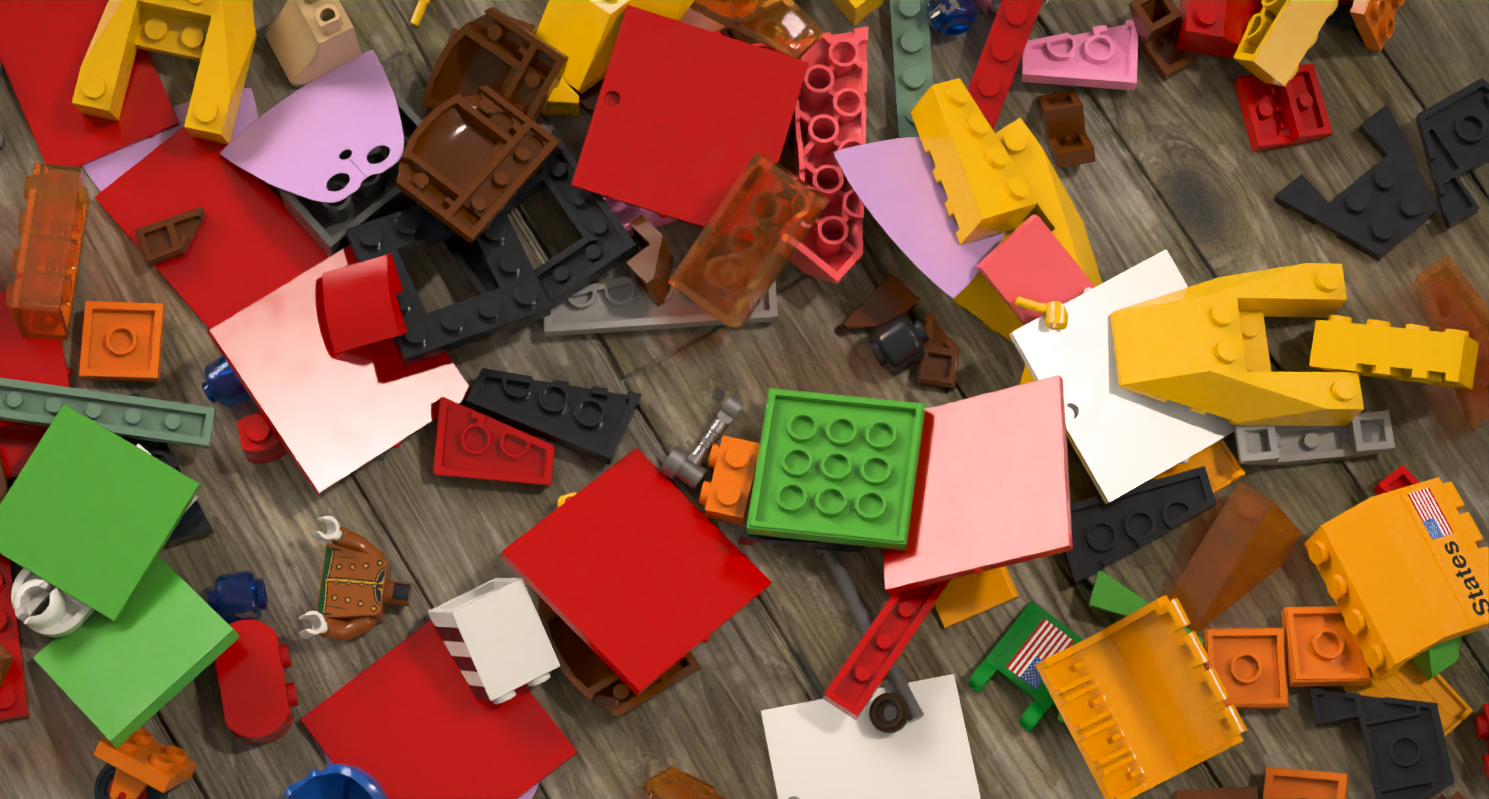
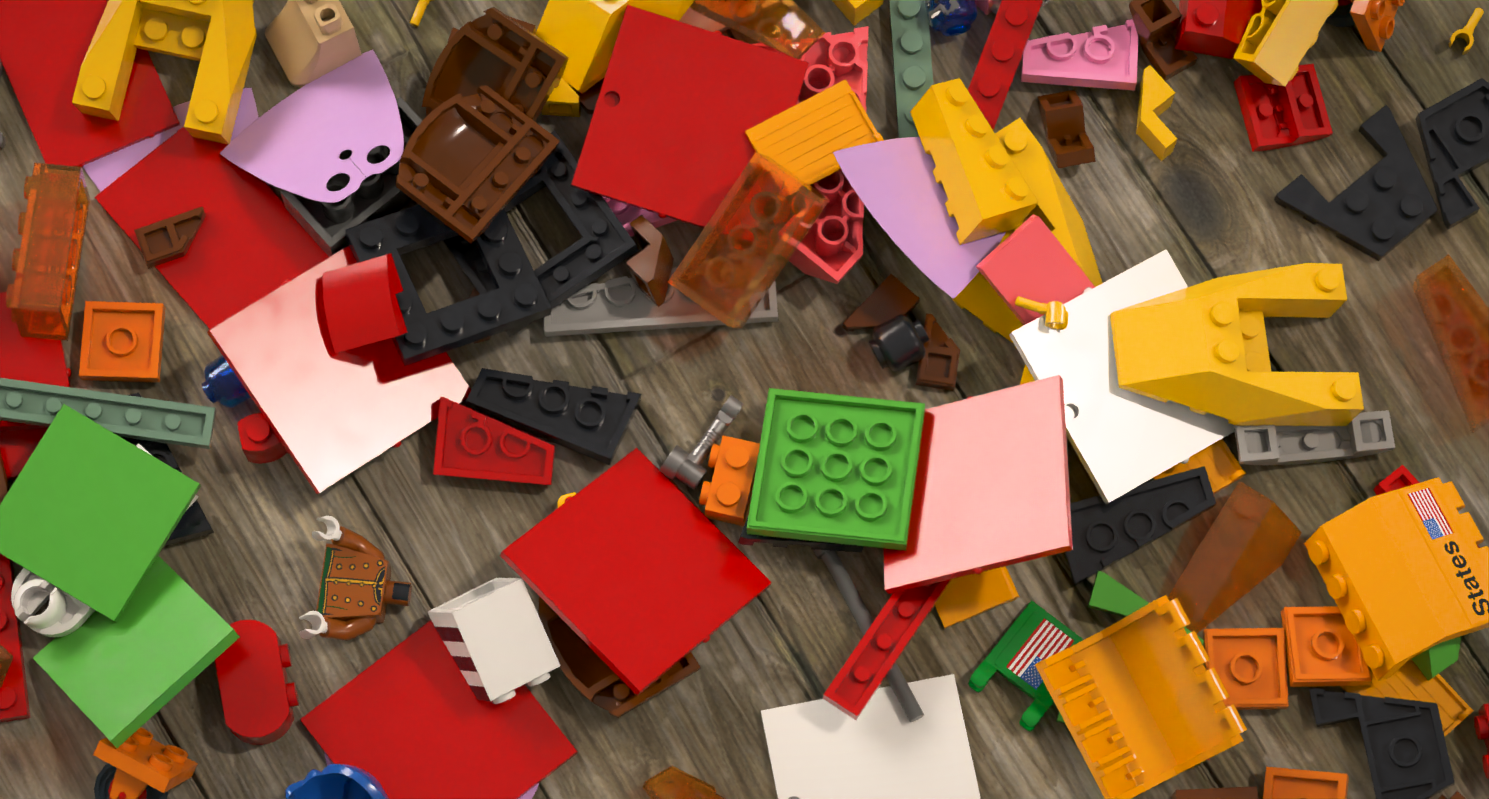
clear blue head [207,571,268,625] -> none
dark brown plate [869,693,910,733] -> none
yellow wedge [1309,315,1479,390] -> none
none -> light orange piece [745,79,884,199]
none -> yellow slope [1136,65,1177,161]
none -> yellow hand [1448,8,1484,55]

